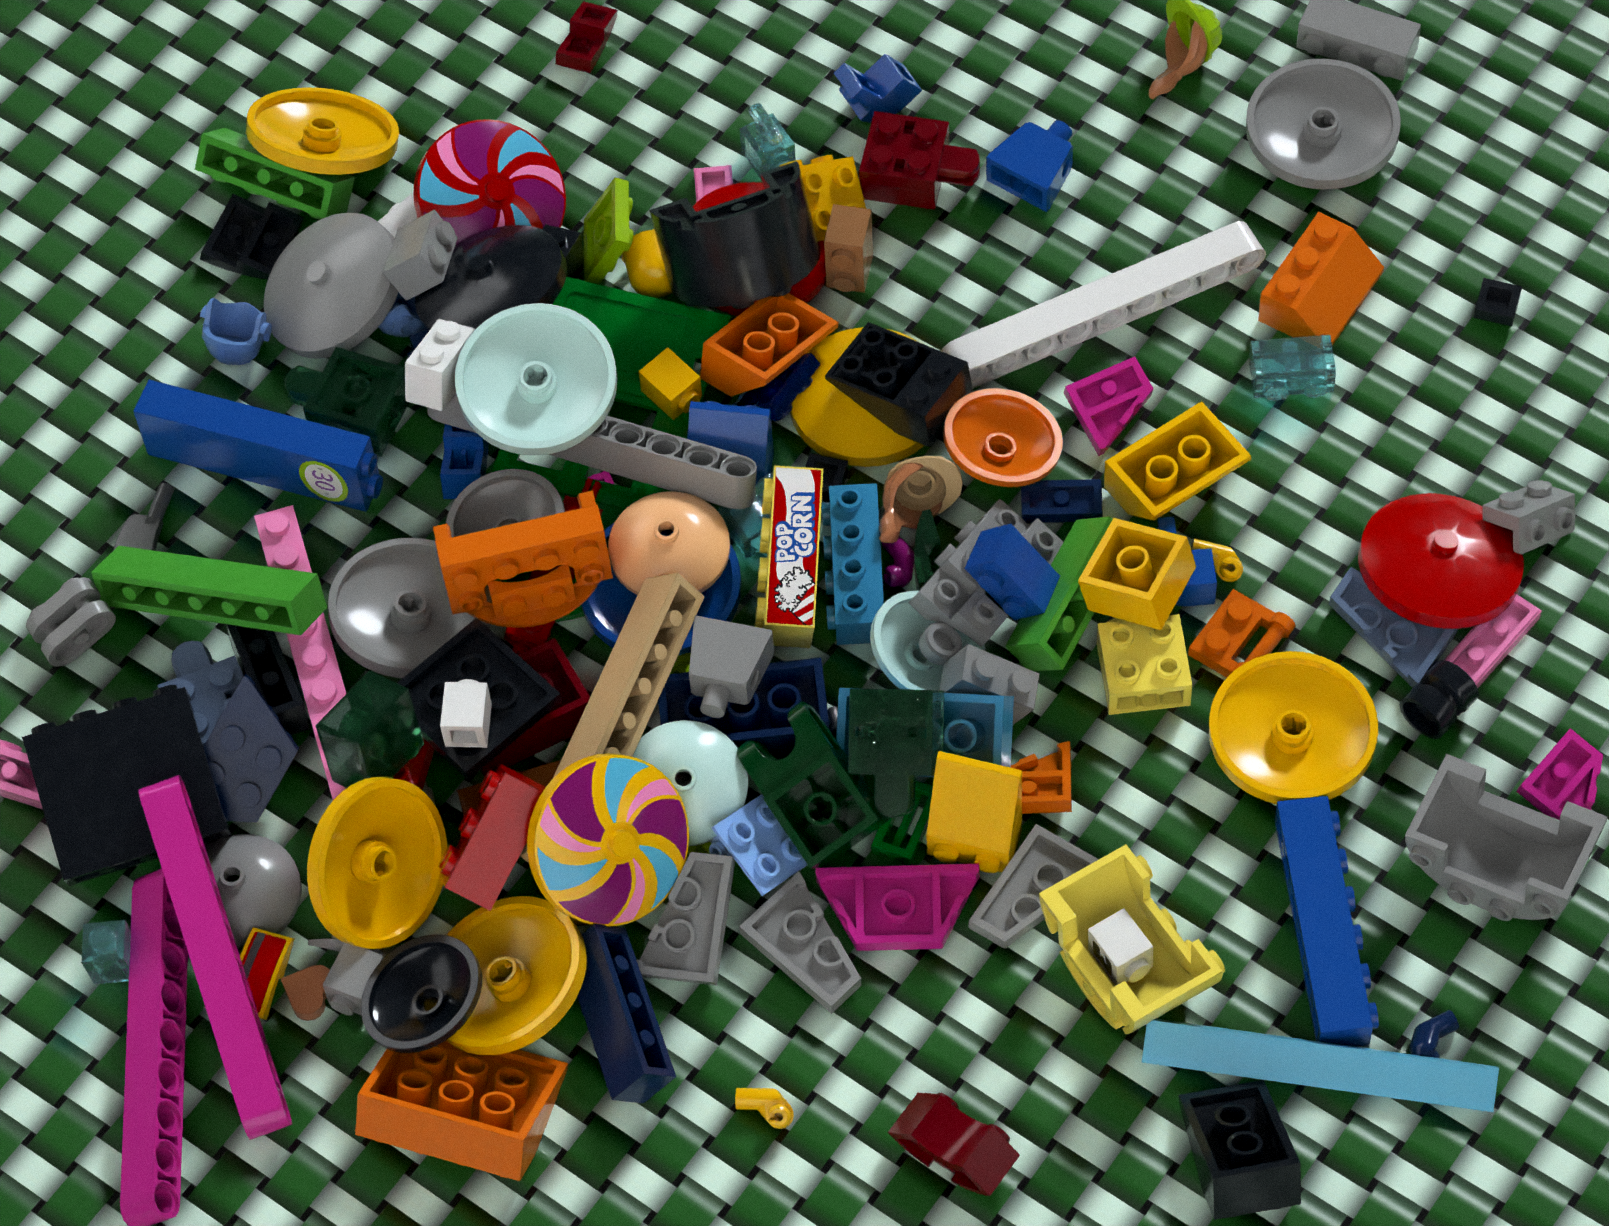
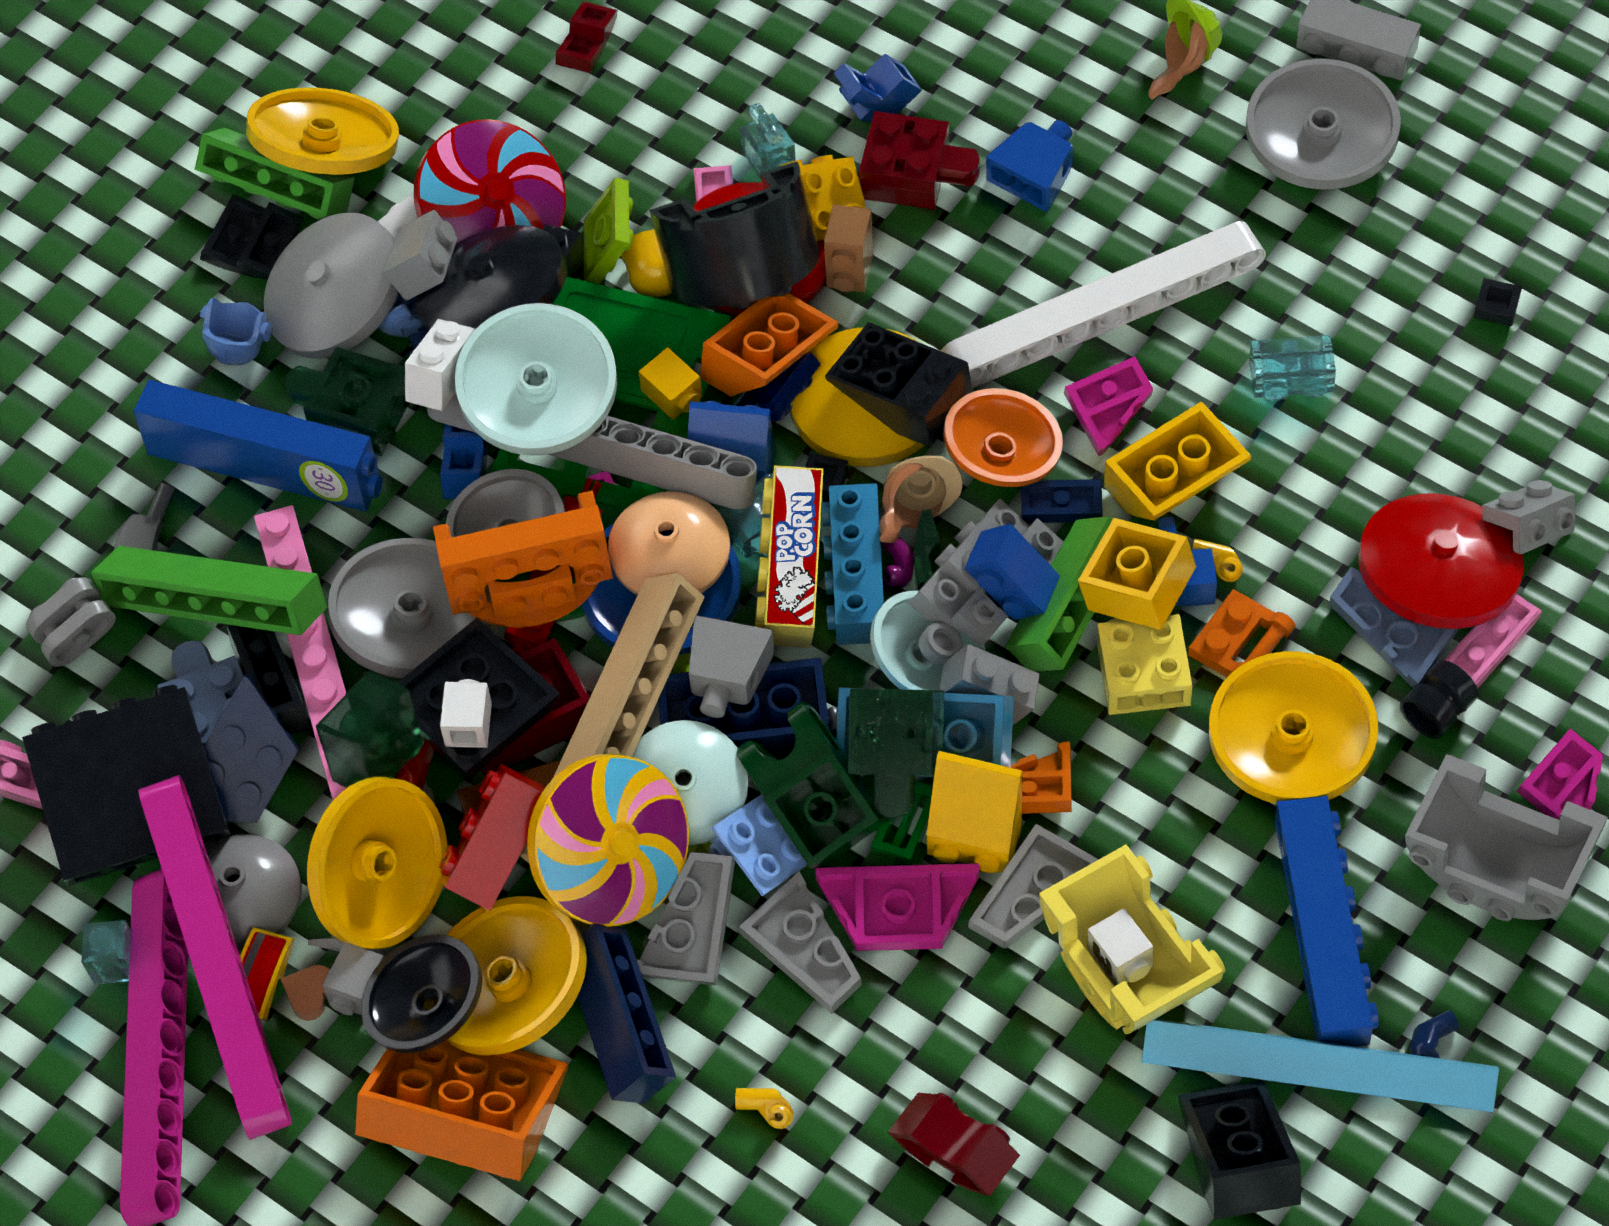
orange slope [1258,211,1384,354] -> none

